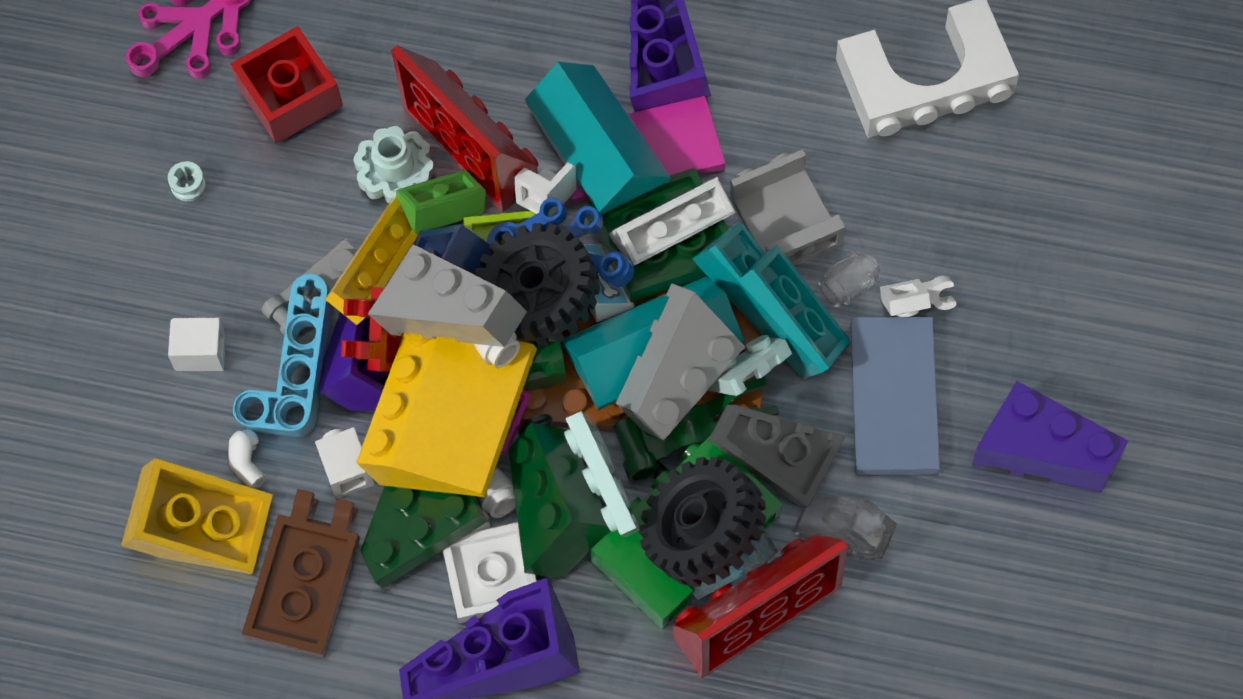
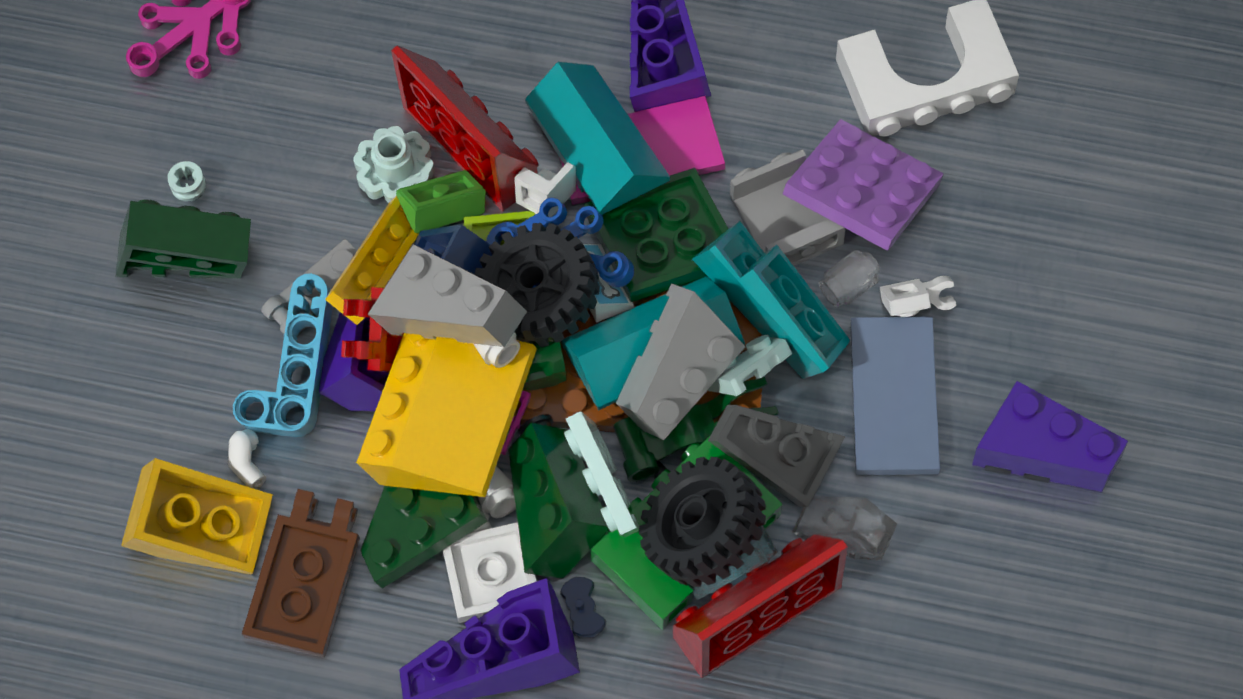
white panel [168,318,226,371] -> none
red brick [230,26,343,144] -> none
white brick [315,427,375,499] -> none
white slope [609,177,736,266] -> none
none -> dark green wedge [115,199,251,278]
none -> dark blue piece [560,577,607,638]
none -> medium lavender plate [783,119,944,251]

